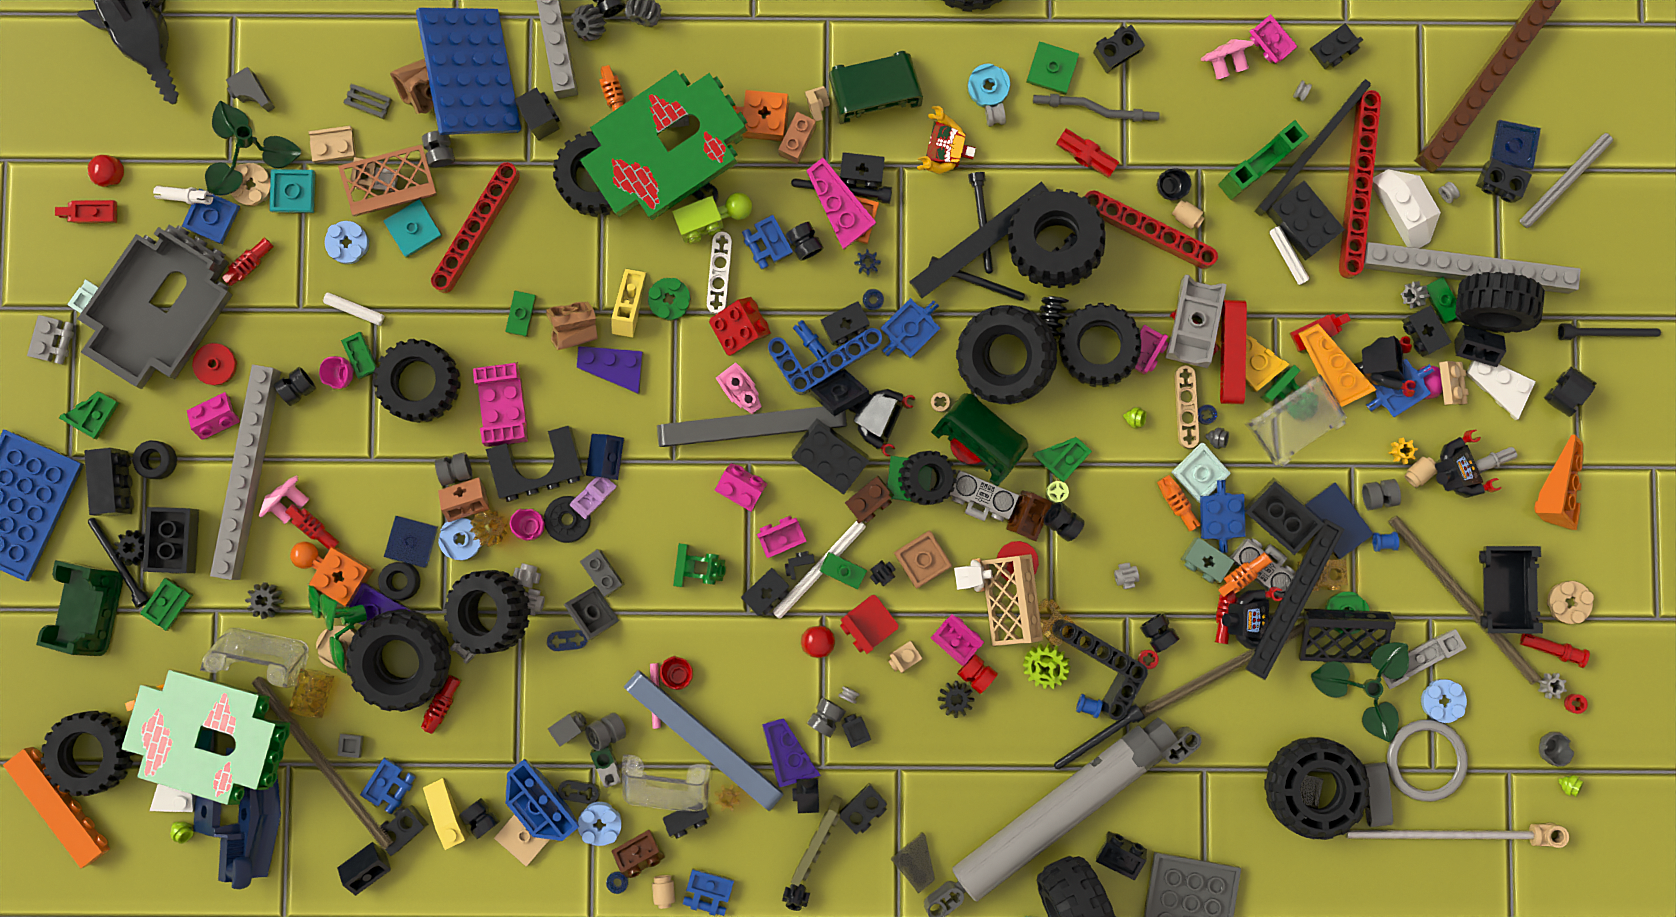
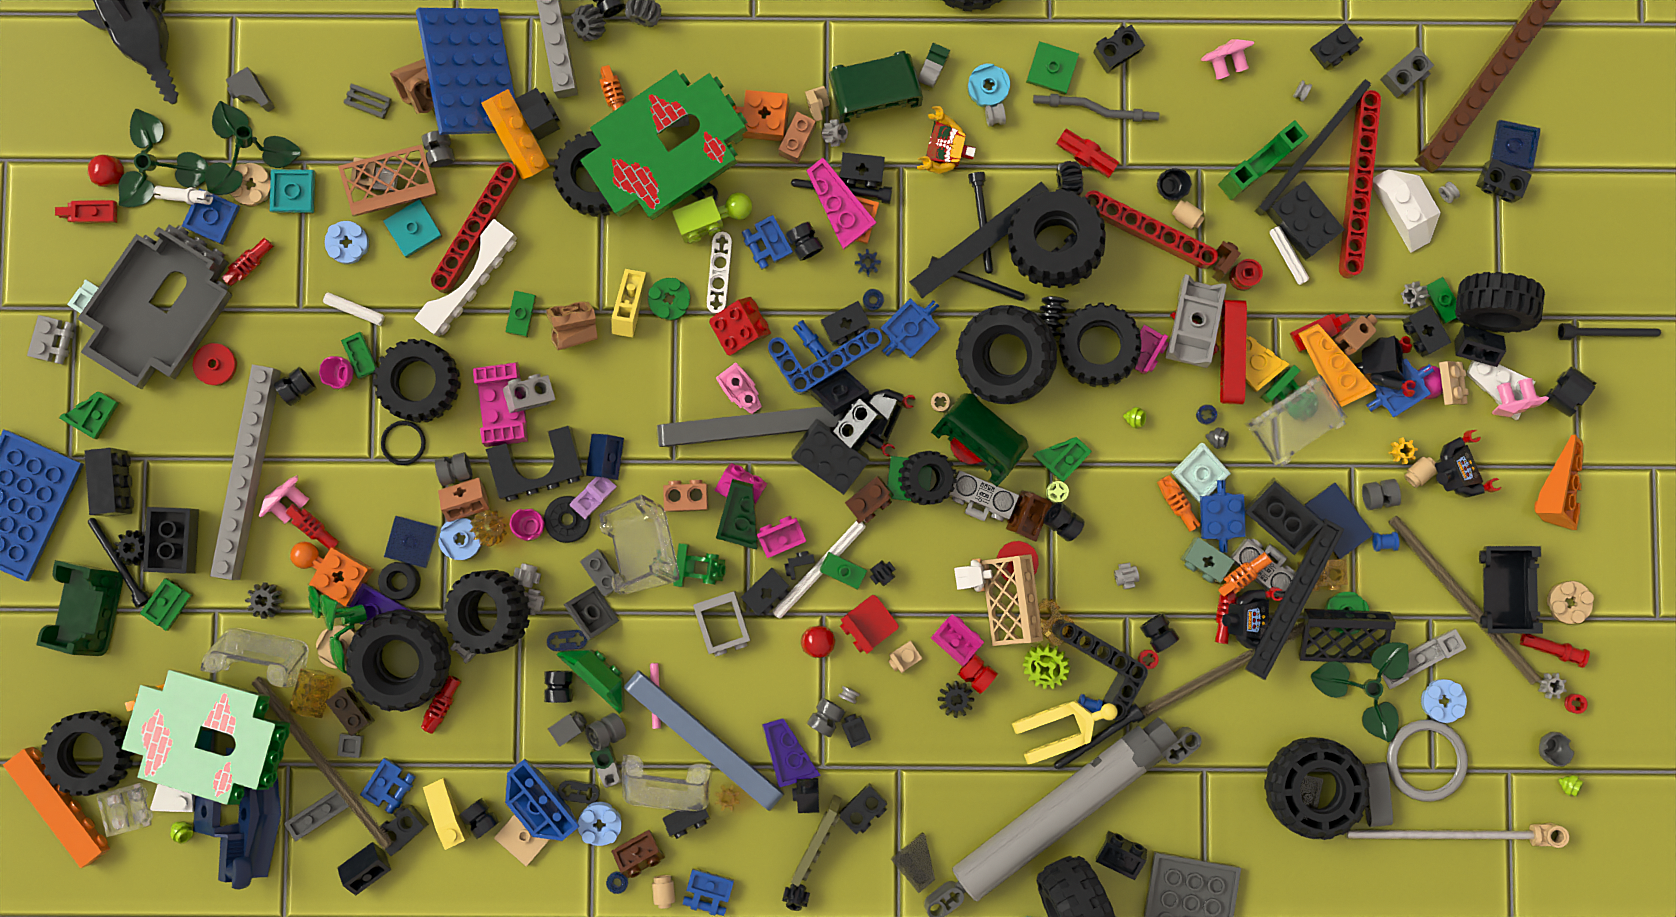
black tyre [132,440,177,479] -> none
dark pink bracket [186,392,240,440] -> none
tan plate [308,126,356,163] -> none
dark purple wing [577,346,643,394] -> none
red hair [660,656,693,690] -> none
medium nougat plate [894,530,952,589] -> none
tan beam [1174,365,1199,449] -> none
dark pink bracket [1249,14,1298,64] -> none
light grey brick [1363,242,1581,294] -> none
light grey axle [1475,447,1517,473] -> none
light grey axle [1520,133,1613,228] -> none
none -> clear plate [96,783,153,837]
none -> dark green plant [118,109,209,207]
none -> dark grey plate [284,790,349,841]
none -> dark brown brick [325,687,375,736]
none -> black tyre [381,420,426,465]
none -> white arch [414,219,517,337]
none -> light orange brick [481,89,549,180]
none -> light grey brick [503,374,555,413]
none -> black wheel [544,671,573,703]
none -> green wedge [556,650,625,714]
none -> clear windscreen [599,494,679,595]
none -> nougat brick [663,480,708,512]
none -> light grey window [693,591,751,657]
none -> dark green wing [716,478,758,550]
none -> light grey gear [822,119,848,147]
none -> brick [833,398,886,450]
none -> leg [918,43,950,88]
none -> light yellow piece [1012,700,1118,764]
none -> black gear [1056,161,1084,195]
none -> reddish brown bracket [1212,241,1241,282]
none -> red wheel [1229,259,1263,291]
none -> medium nougat torso [1332,313,1378,356]
none -> dark grey brick [1380,47,1434,98]
none -> bright pink connector [1492,378,1549,417]

